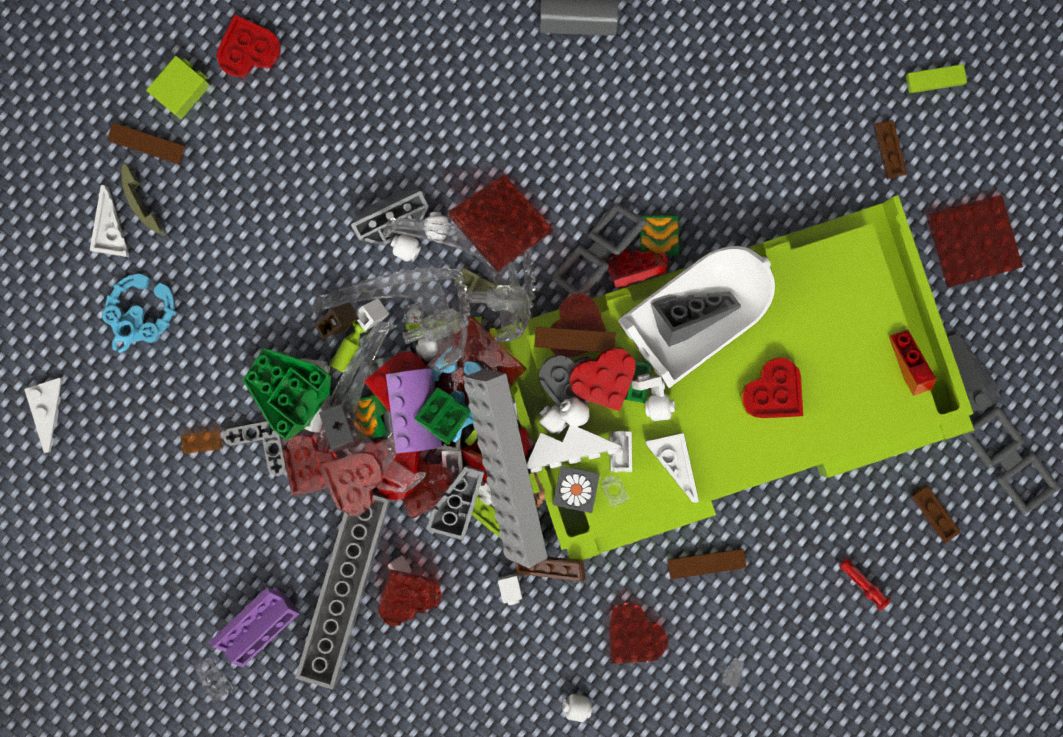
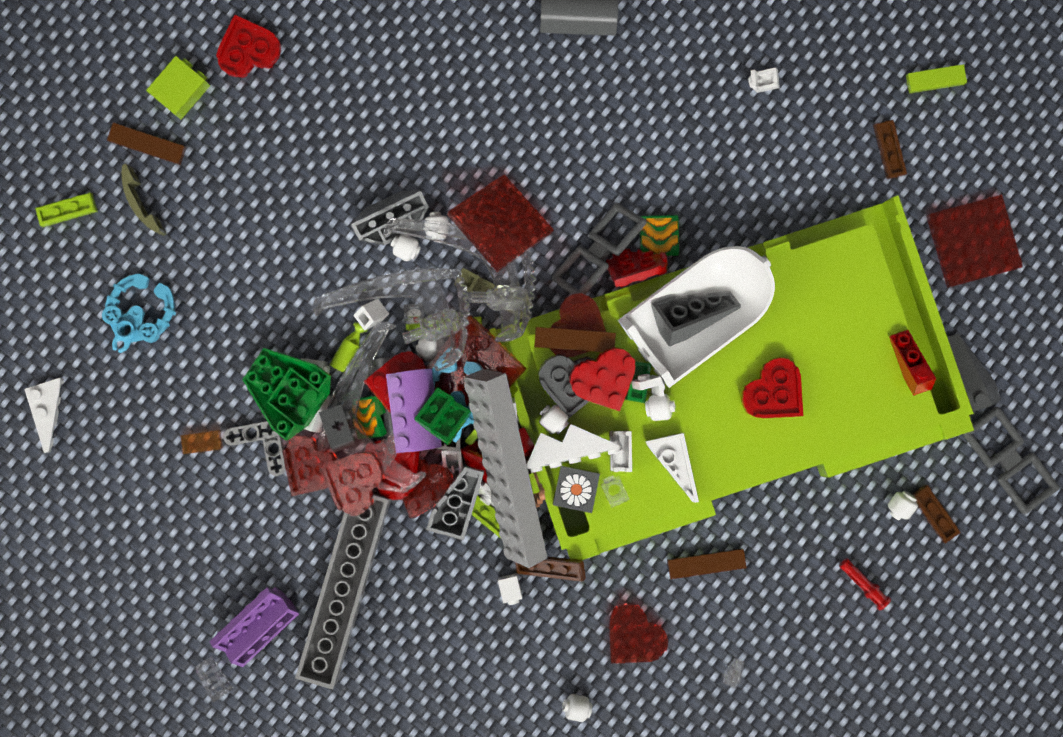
white wing [90,185,129,257] -> none
dark brown brick [314,302,359,341] -> none
clear red plate [378,569,442,626] -> none
white slope [388,555,411,581] -> none
white head [560,397,589,427] -> none
none -> lime tile [35,192,98,227]
none -> white bracket [749,68,780,93]
none -> white head [888,491,918,520]

